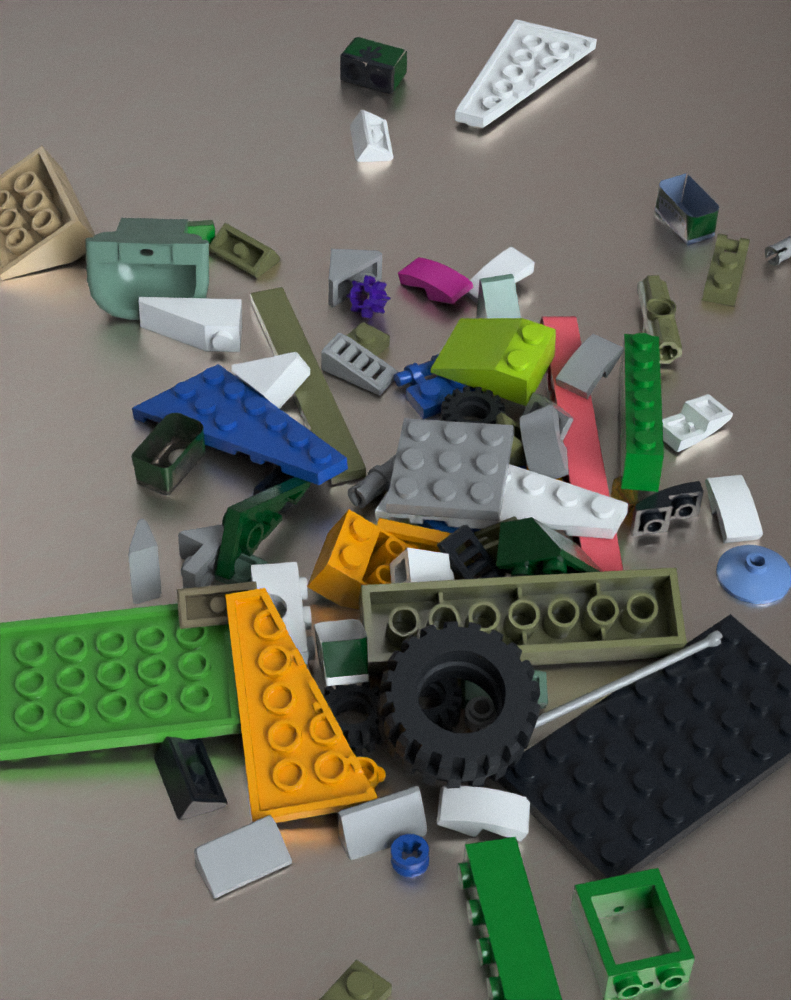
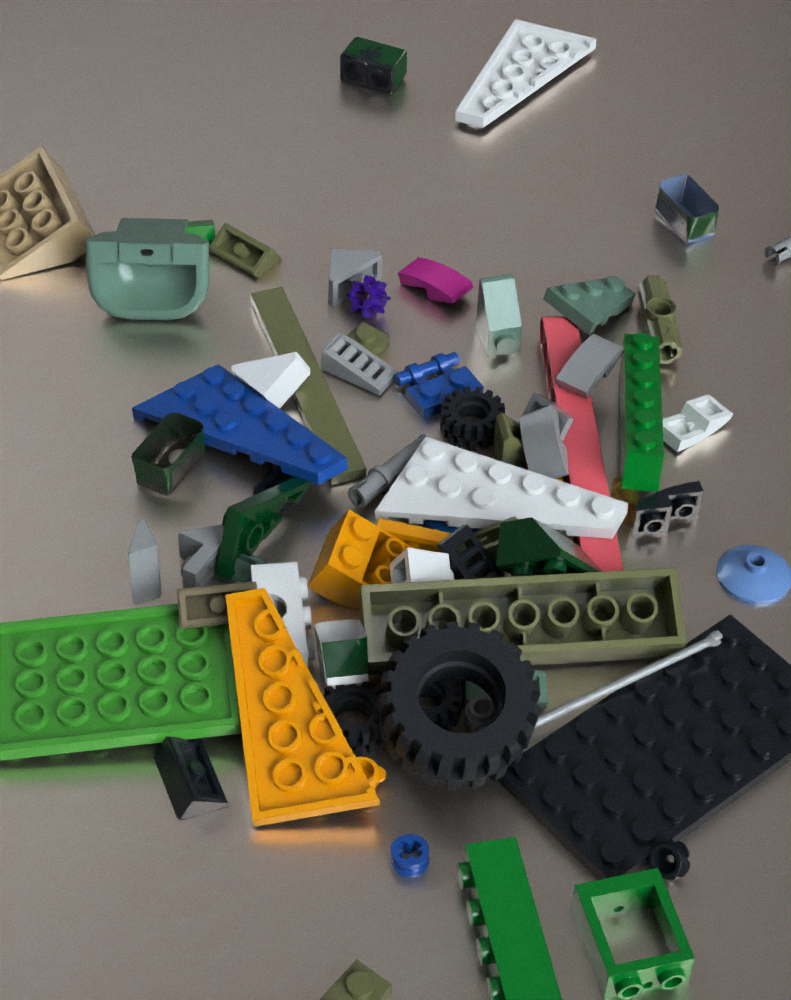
white slope [138,297,242,352] -> none
light grey slope [194,815,292,899] -> none
light grey slope [338,786,427,860] -> none
white slope [350,110,393,162] -> none
light grey plate [386,418,514,521] -> none
lime slope [431,318,556,406] -> none
white slope [437,785,530,842] -> none
white slope [465,246,535,304] -> none
olive plate [702,233,750,307] -> none
white slope [705,475,763,543] -> none
none -> sand green wing [543,276,636,335]
none -> black plate [649,837,690,880]

